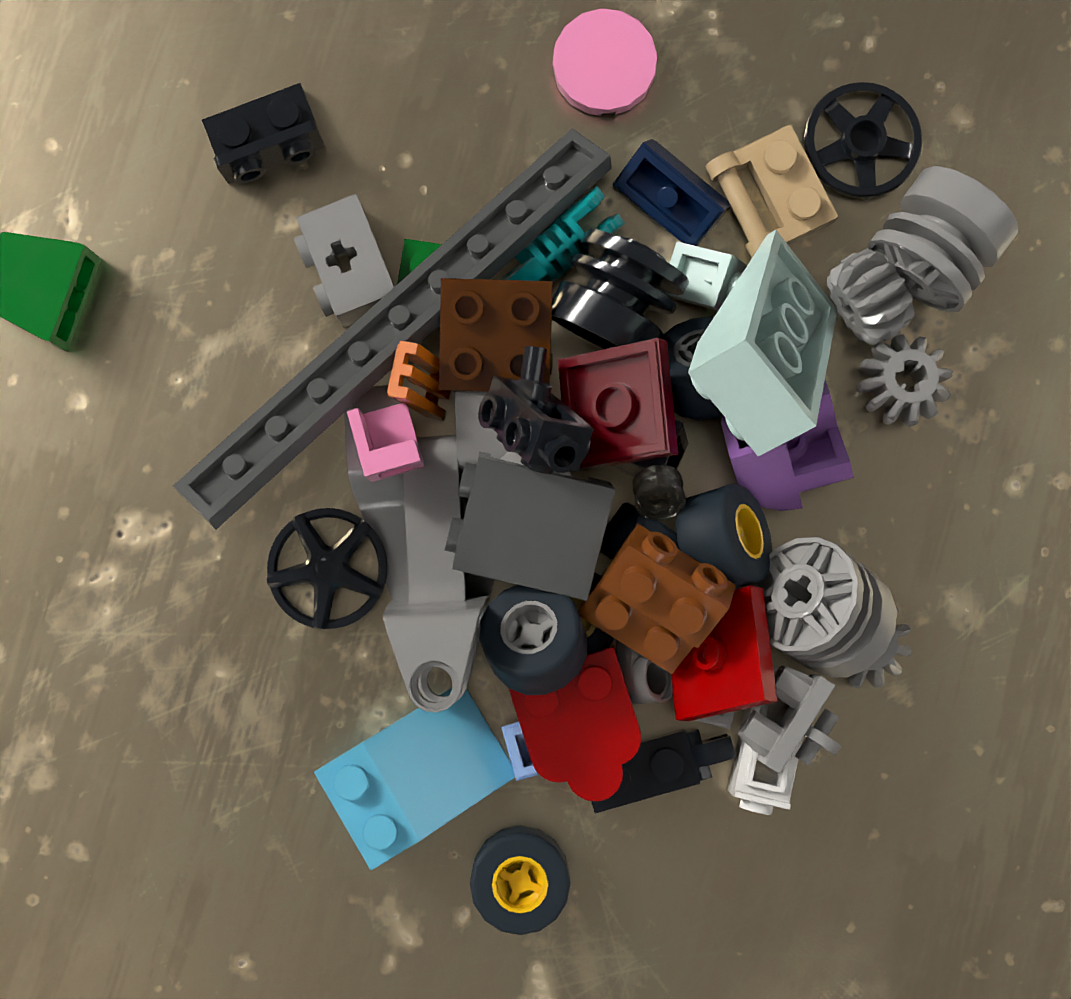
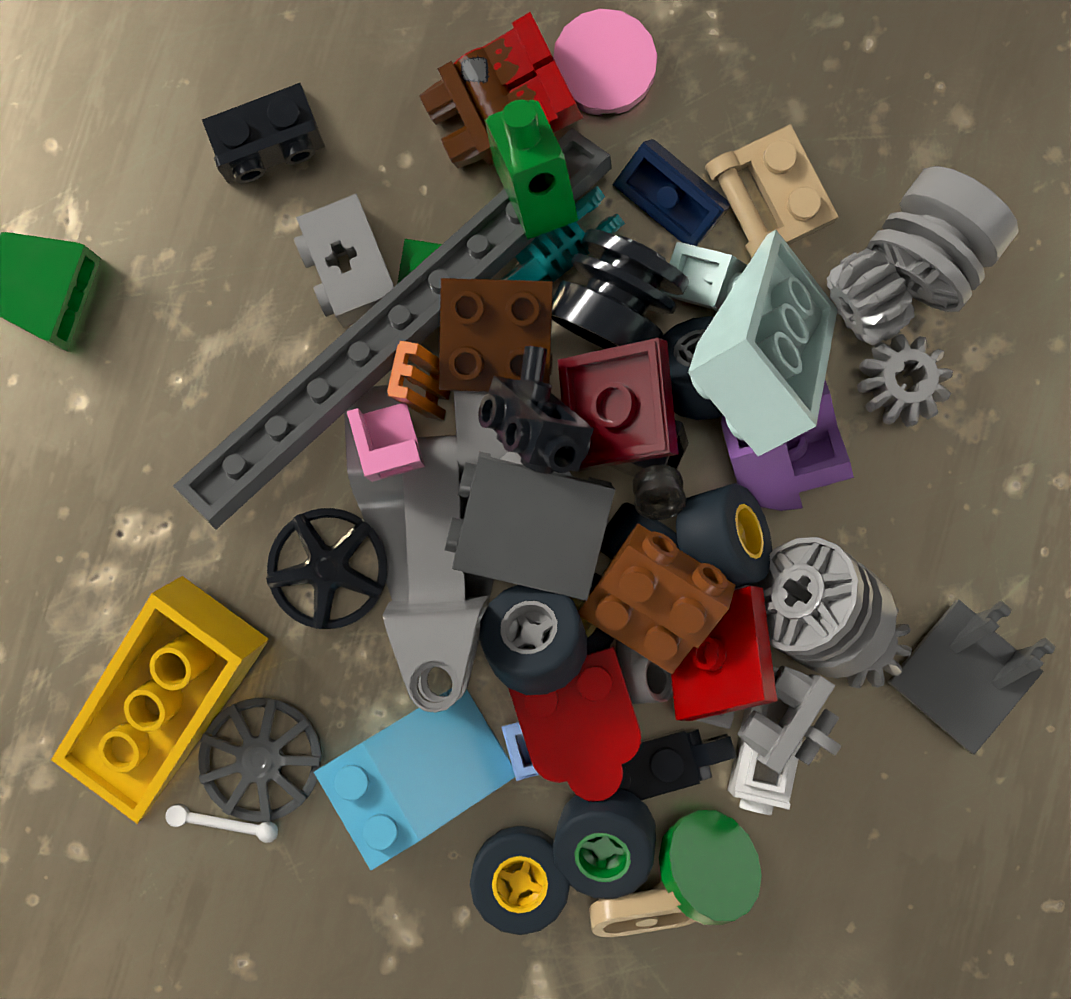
black wheel [804,82,923,200] -> none
none -> yellow slope [51,576,269,824]
none -> white hinge [166,804,278,843]
none -> dark grey wheel [198,698,321,822]
none -> hips [419,12,583,168]
none -> green torso [485,100,578,240]
none -> black wheel [553,788,656,899]
none -> tan plate [589,882,696,937]
none -> green tile [658,810,762,925]
none -> dark grey plate [888,600,1056,755]

